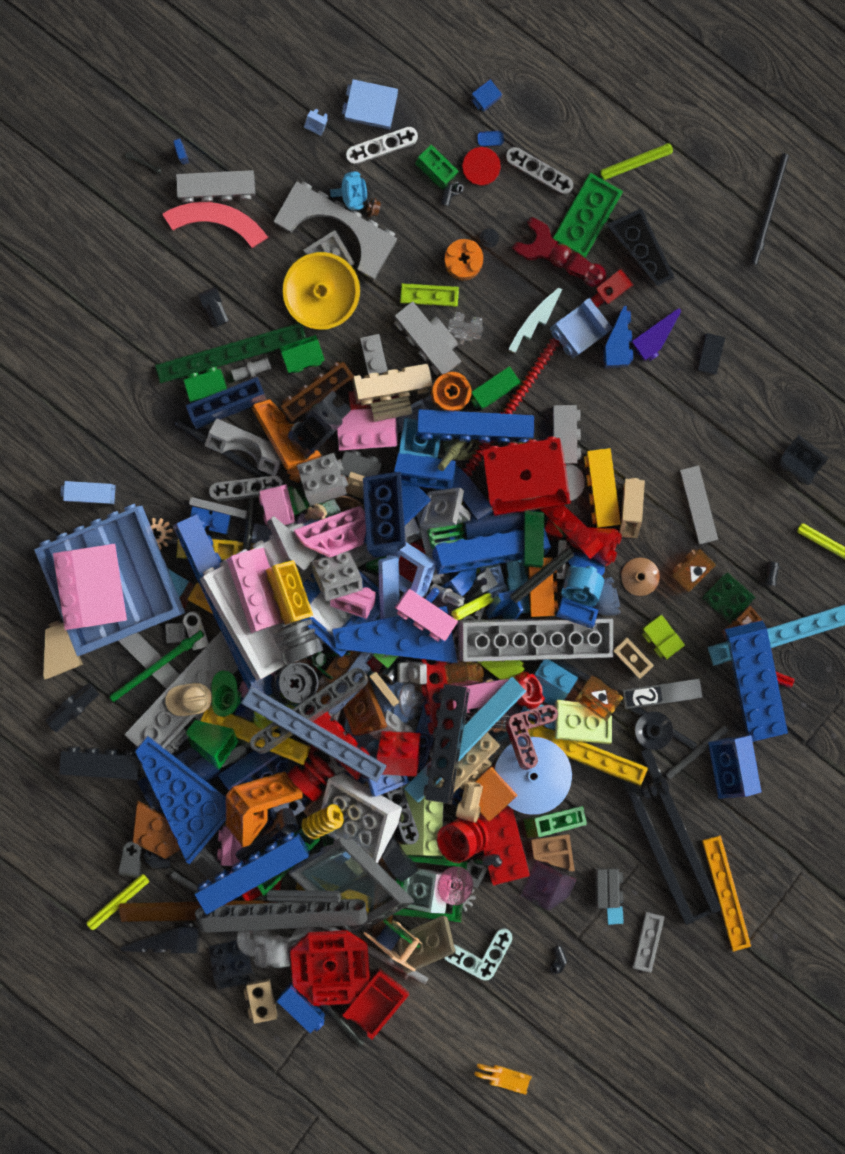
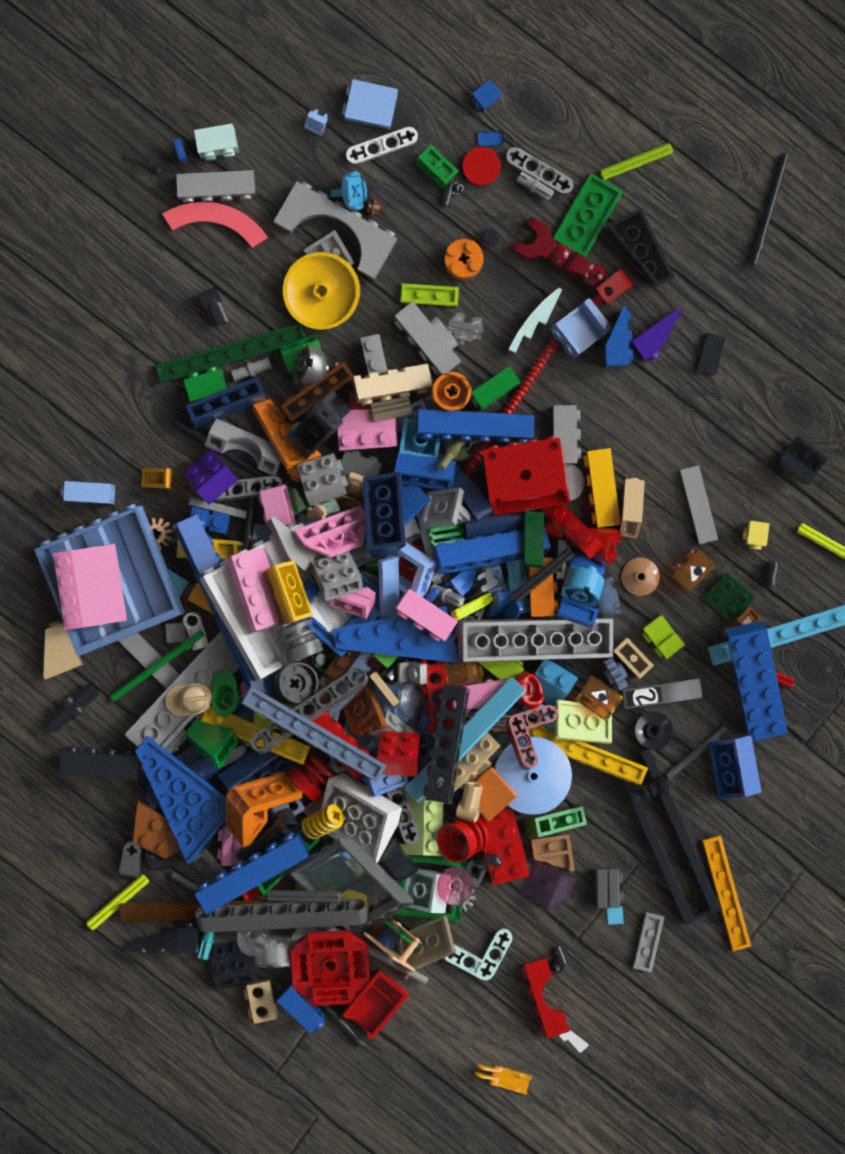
none -> light orange slope [141,468,172,489]
none -> dark purple brick [183,449,238,505]
none -> light aqua brick [194,124,239,161]
none -> teal axle [197,932,215,960]
none -> flat silver cylinder [293,345,329,384]
none -> light grey axle [516,171,554,200]
none -> red arch [522,956,570,1039]
none -> white sticker [559,1030,588,1053]
none -> sand blue gear [603,657,628,690]
none -> light yellow brick [743,521,770,550]

